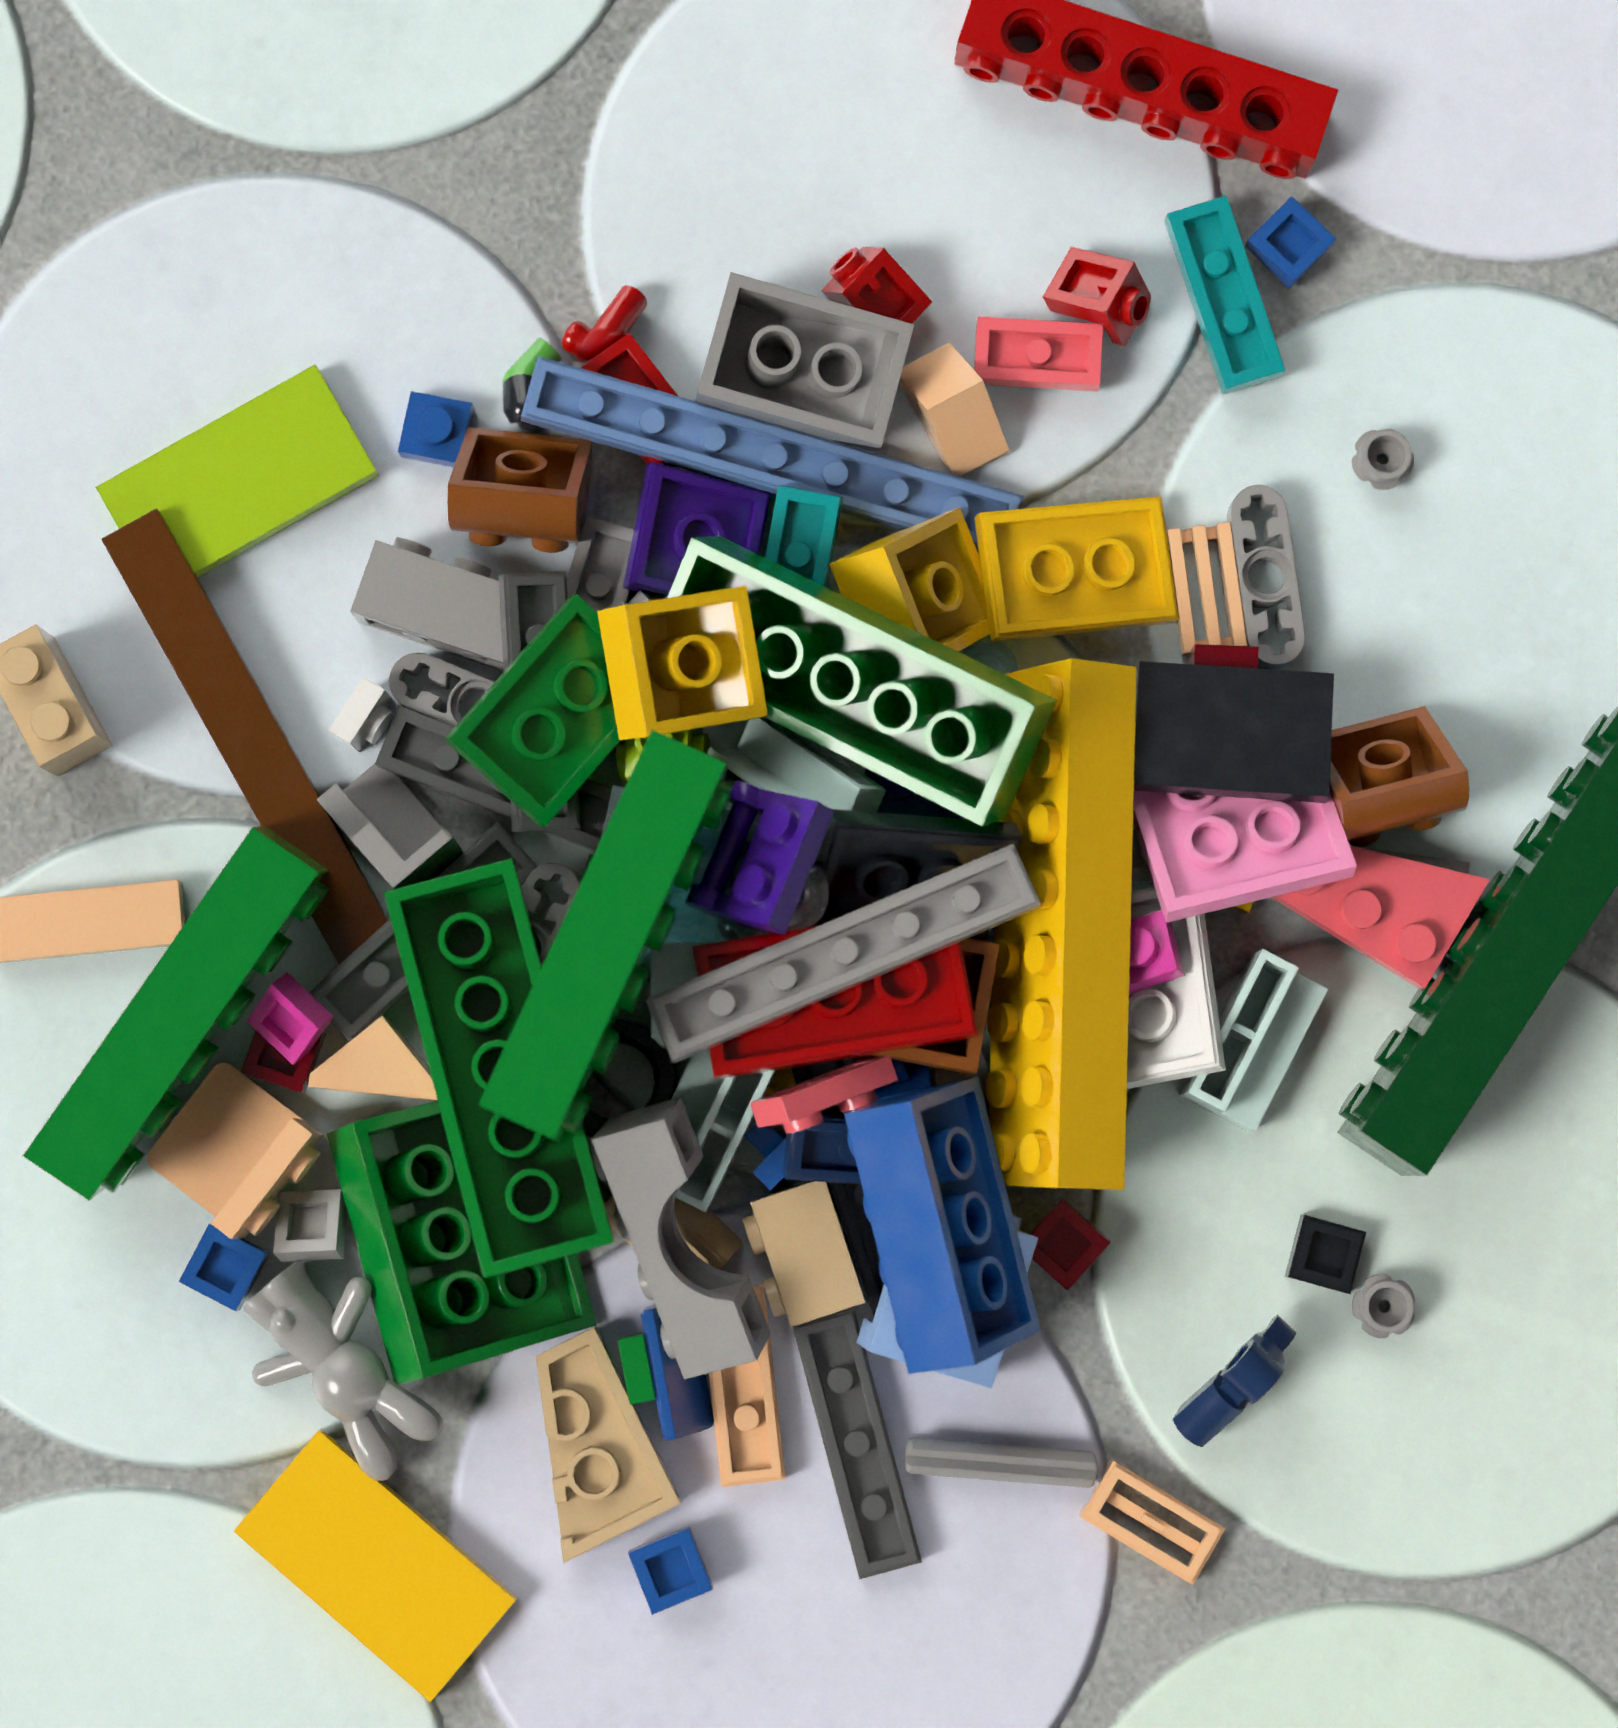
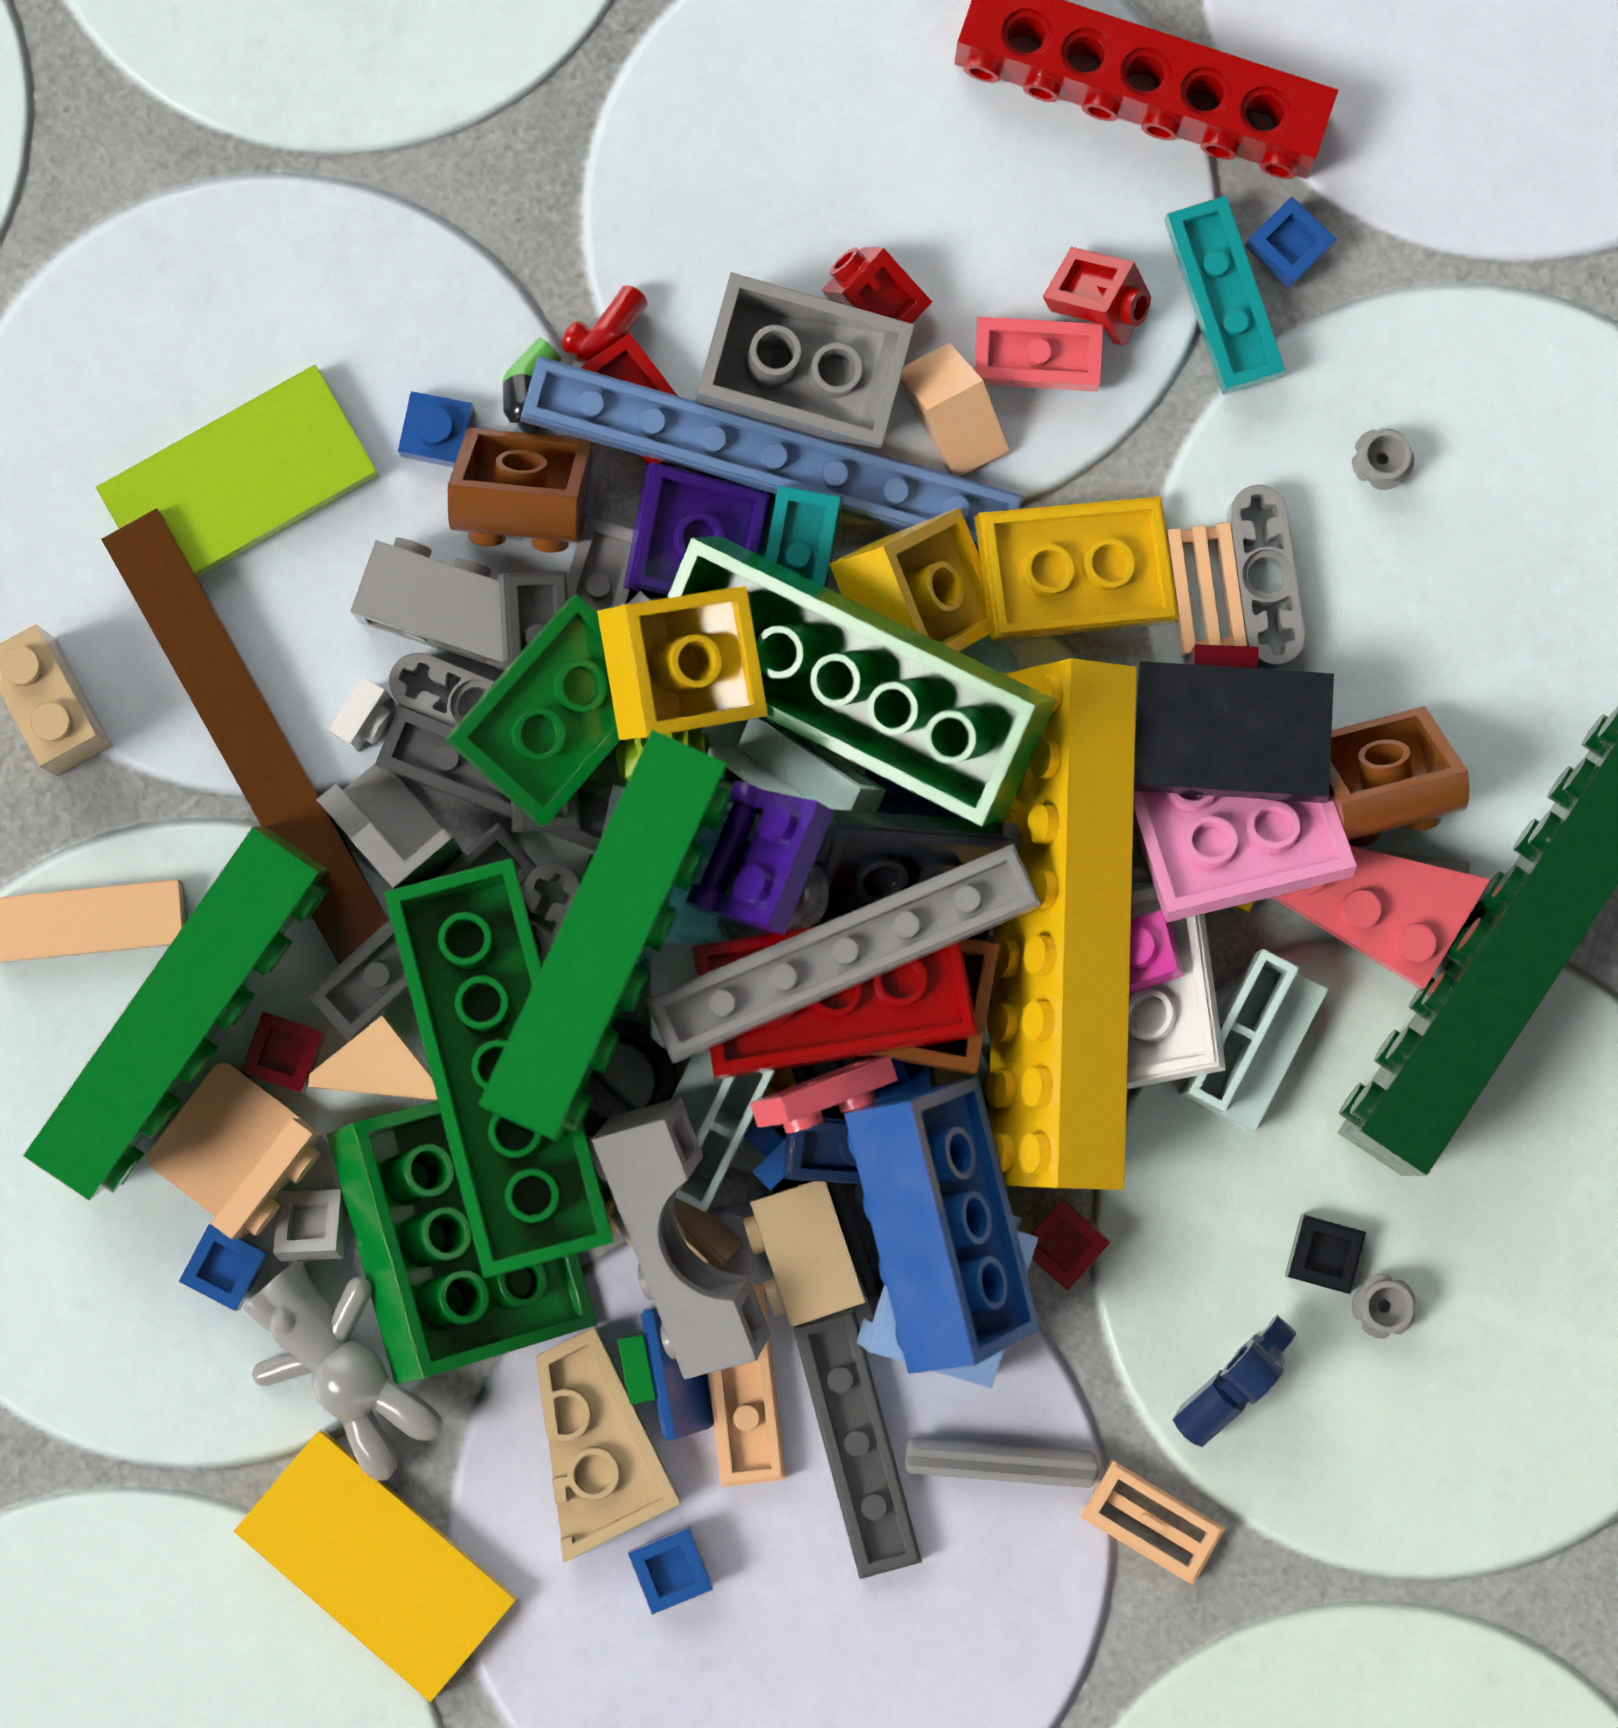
dark pink plate [247,972,334,1065] -> none

